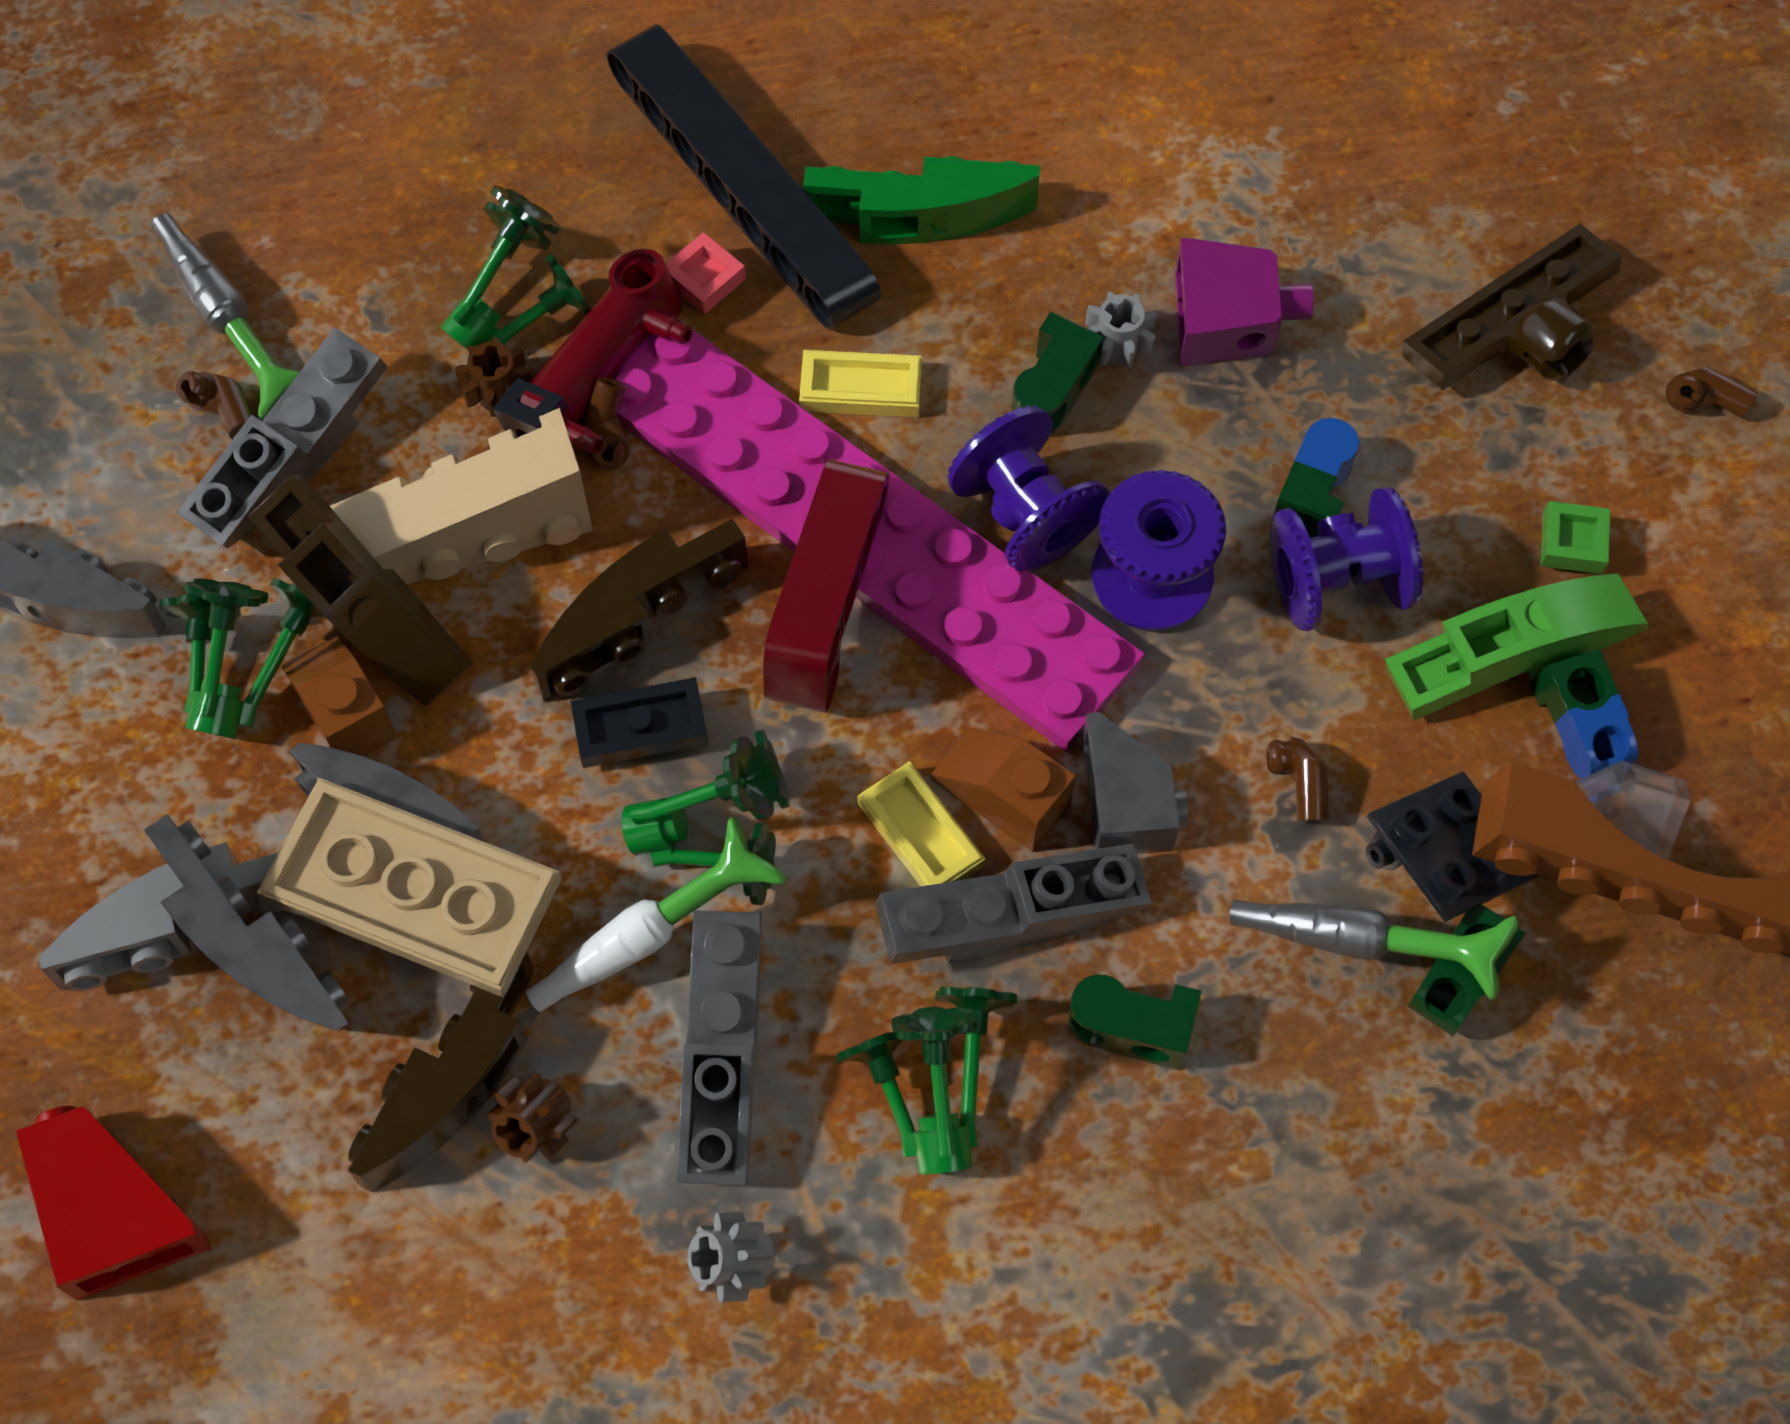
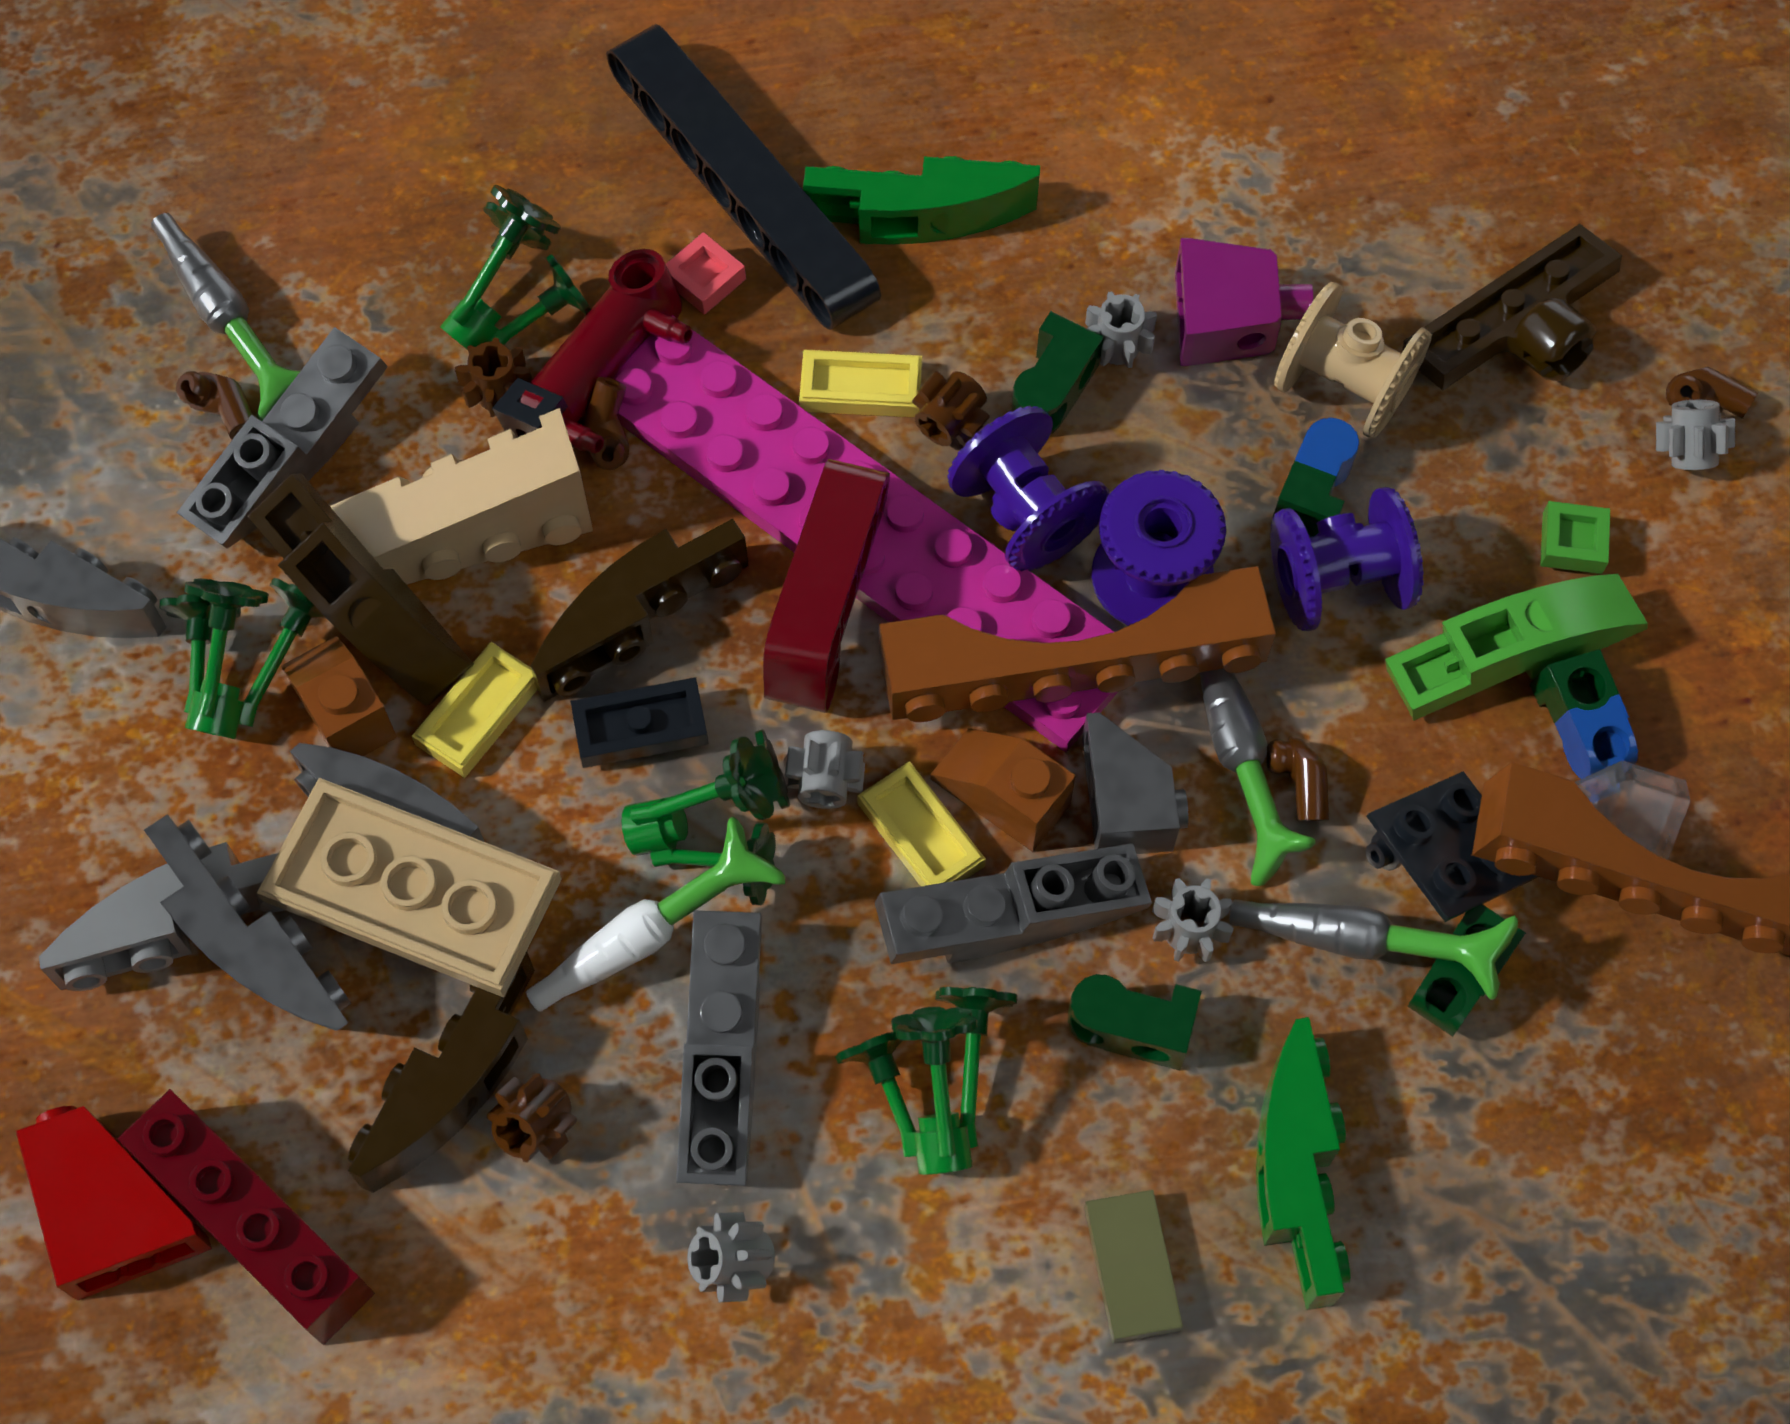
none -> dark red brick [117,1089,375,1346]
none -> light yellow tile [412,642,537,778]
none -> light grey gear [785,730,865,809]
none -> dark orange arch [879,566,1276,722]
none -> reddish brown gear [912,371,990,446]
none -> olive tile [1084,1190,1183,1344]
none -> light grey gear [1152,878,1234,962]
none -> piece [1200,669,1316,886]
none -> green slope [1256,1017,1351,1310]
none -> tan hose [1274,282,1432,438]
none -> light grey gear [1656,399,1735,470]

